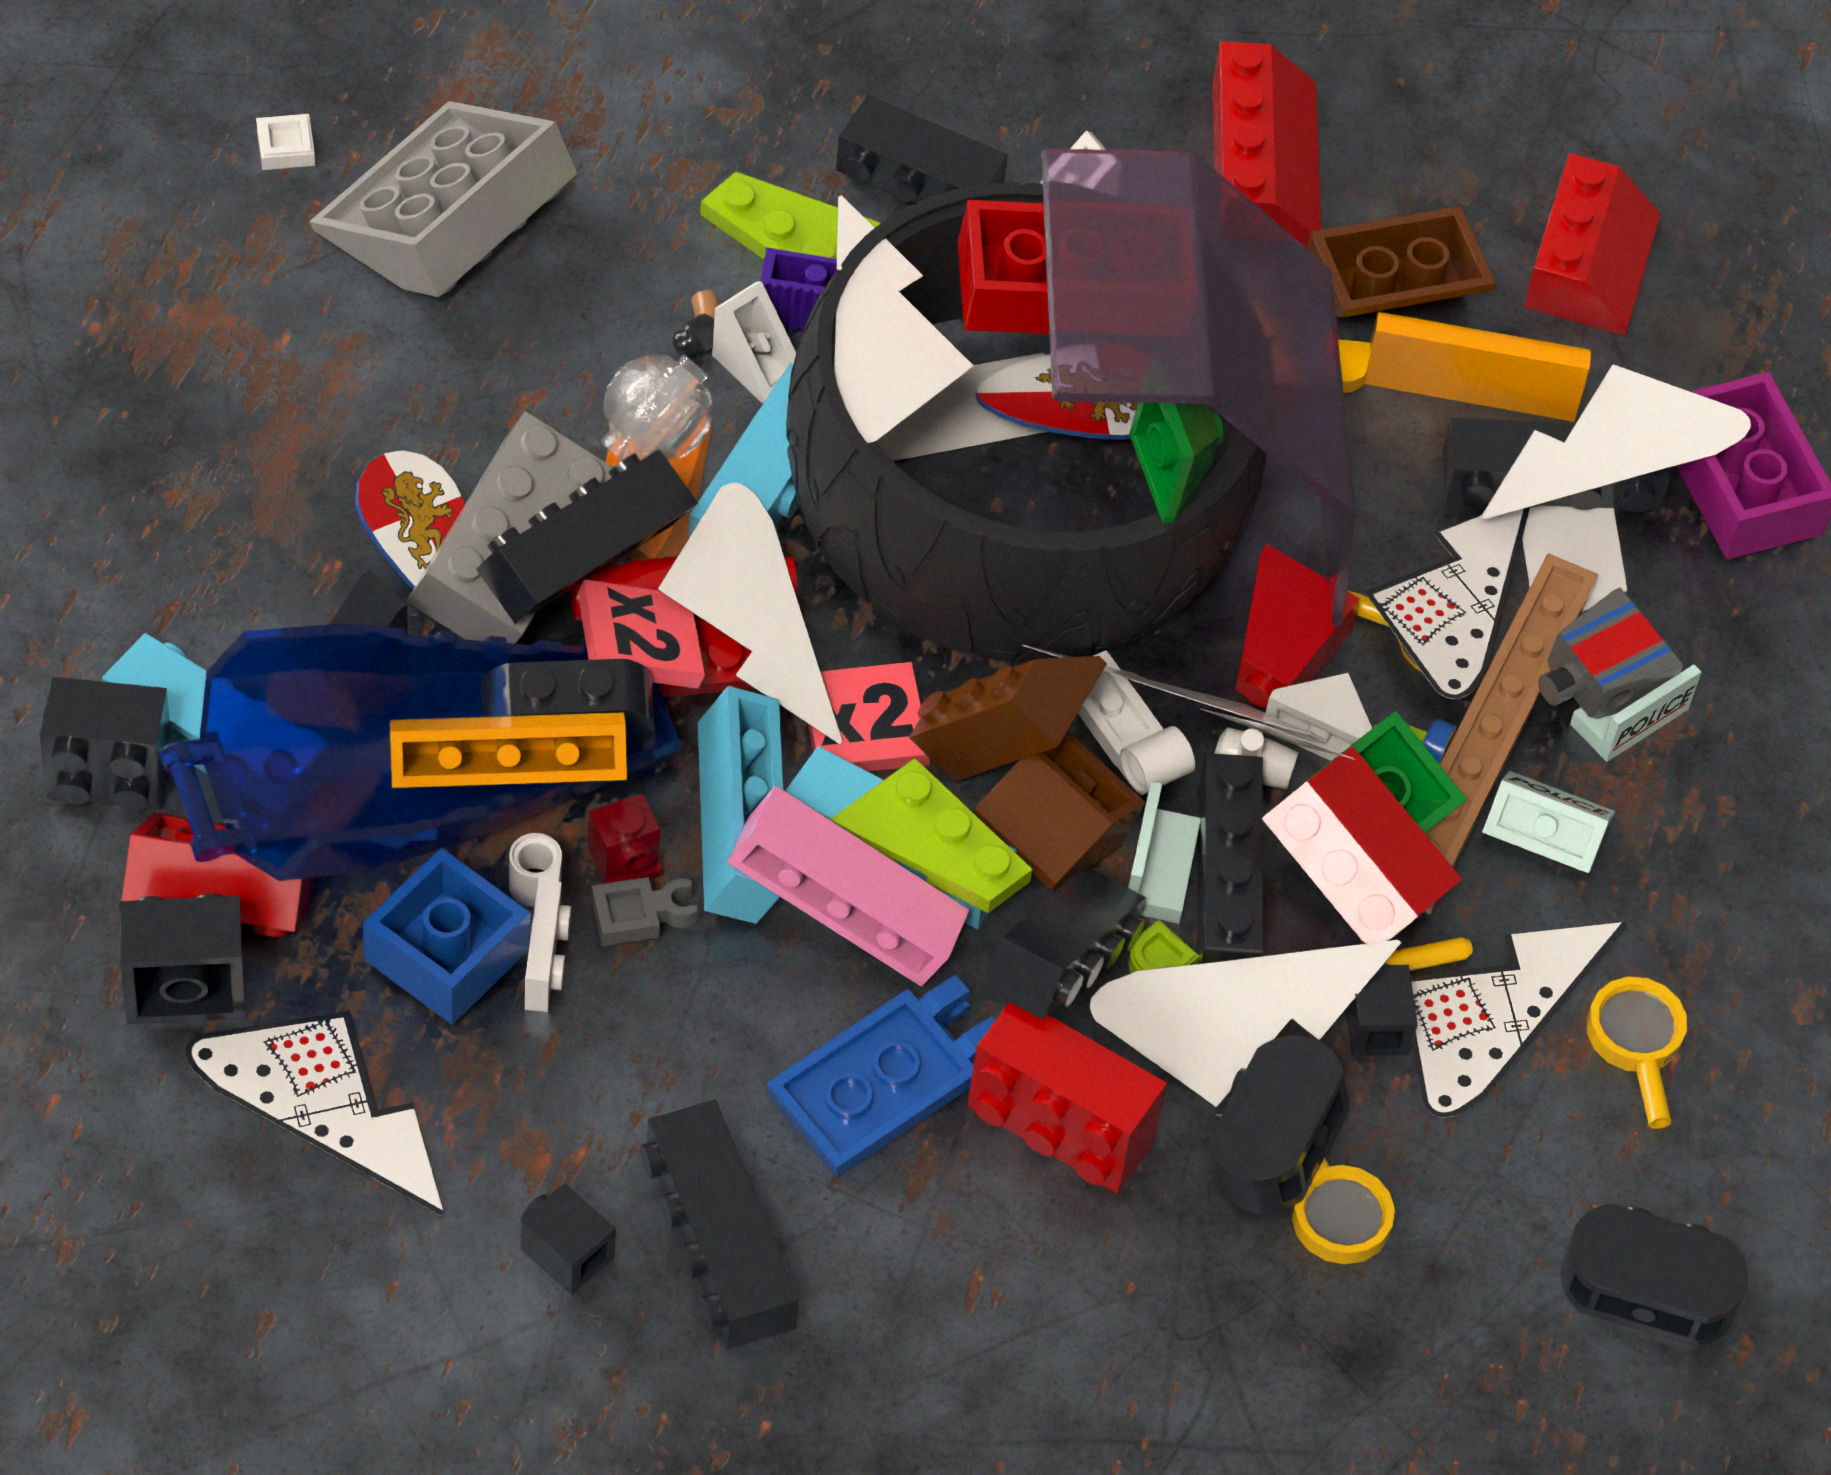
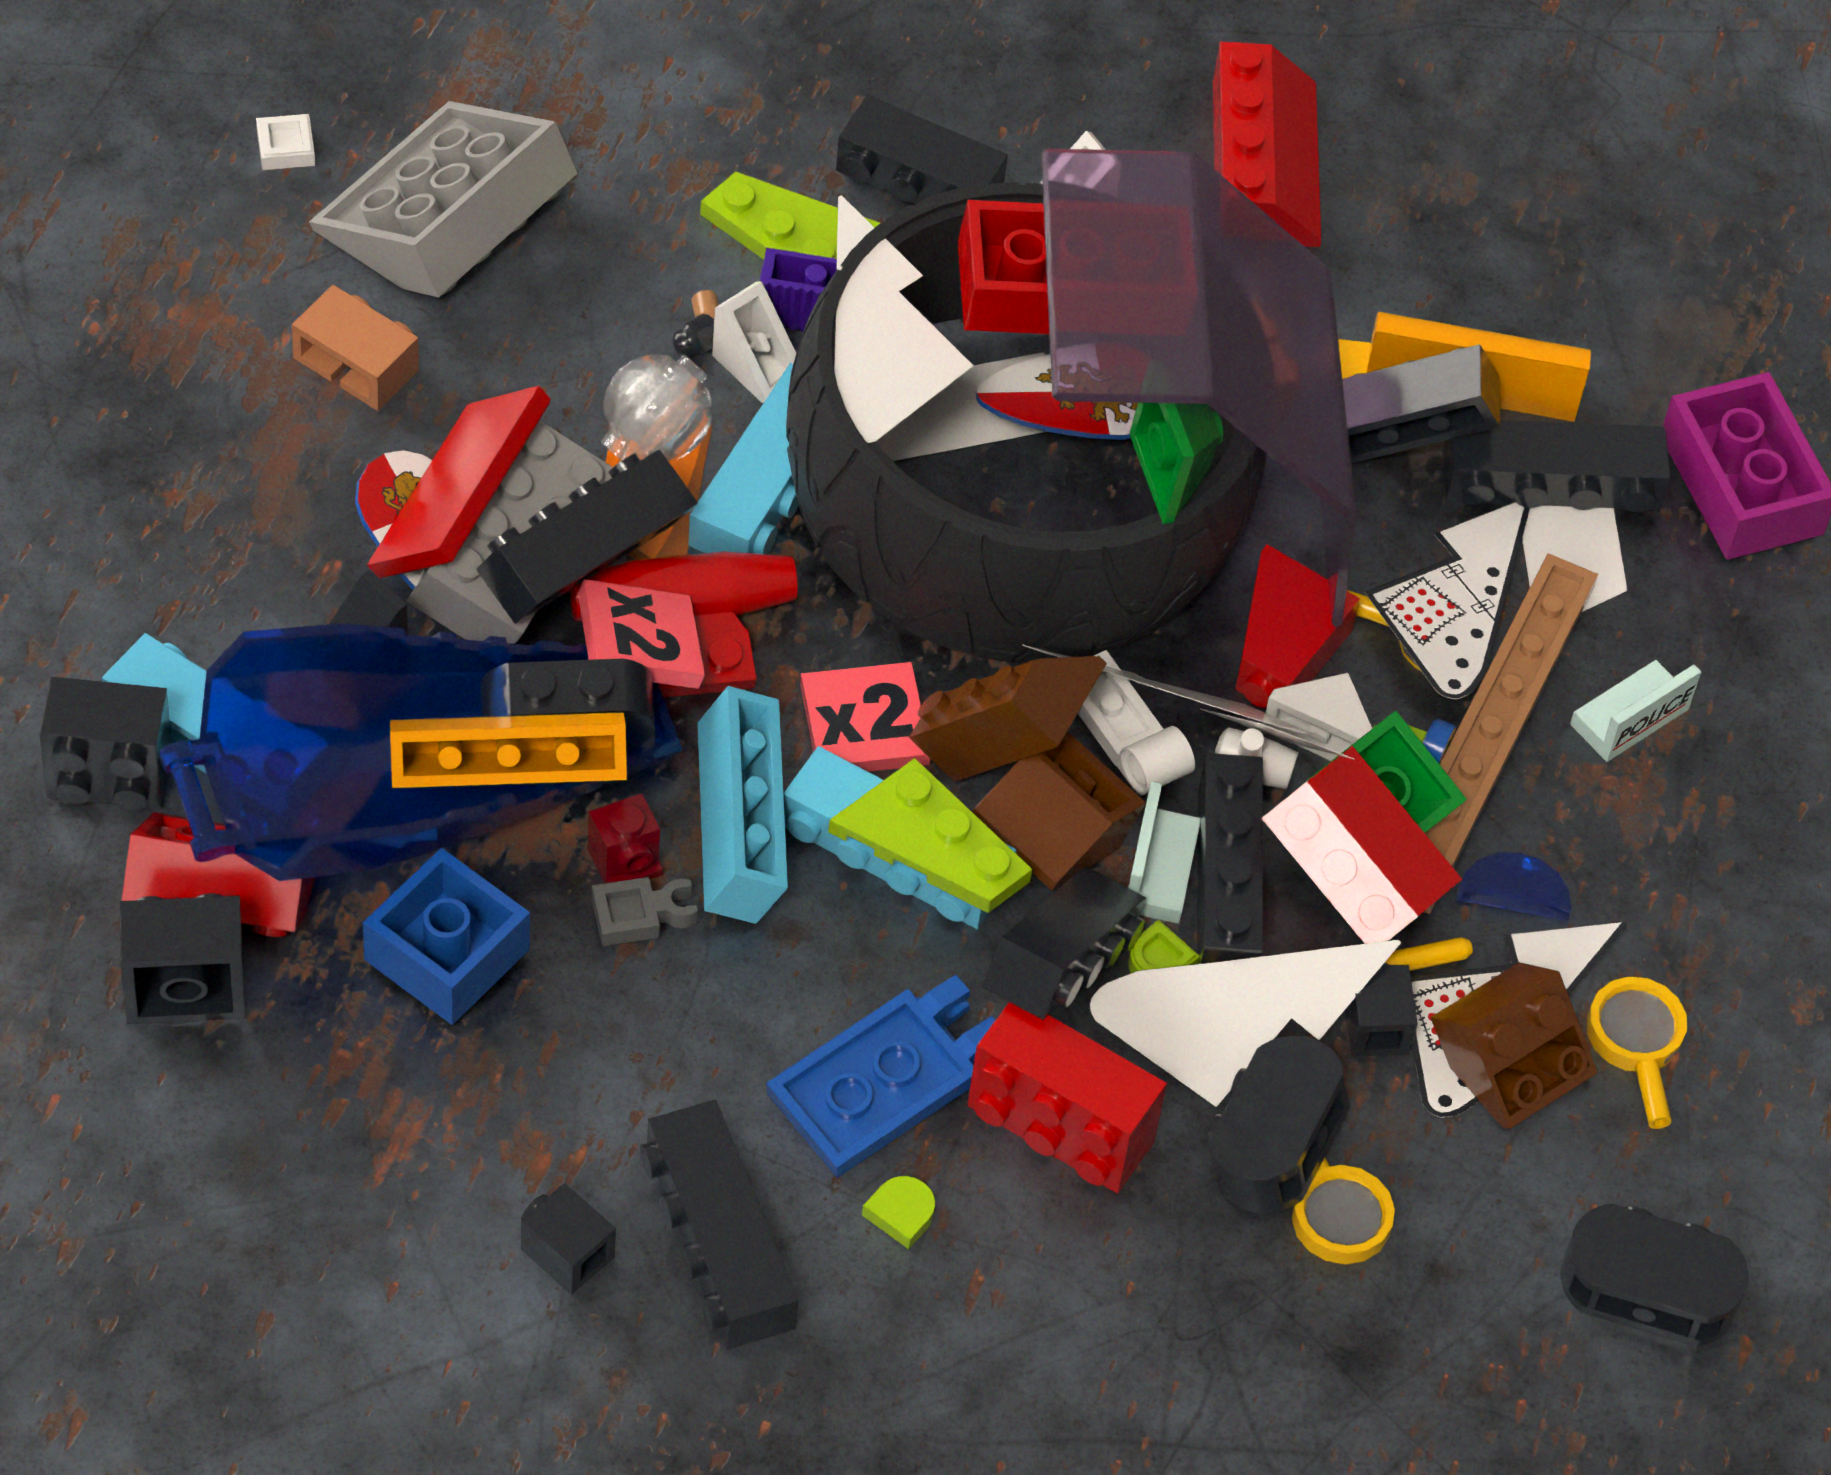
white sticker [185,1011,444,1216] -> none
white plate [509,833,571,1012] -> none
white sticker [658,483,842,744] -> none
bright pink brick [727,785,969,987] -> none
reddish brown slope [1303,206,1496,317] -> none
white sticker [1480,364,1751,520] -> none
light aqua panel [1482,771,1615,873] -> none
red slope [1524,153,1661,336] -> none
dark grey torso [1538,587,1683,719] -> none
none -> nougat piece [292,285,419,411]
none -> tile [367,386,551,578]
none -> lime tile [862,1176,935,1250]
none -> brick [1328,344,1500,464]
none -> reddish brown slope [1430,962,1598,1129]
none -> clear blue tile [1456,852,1571,920]

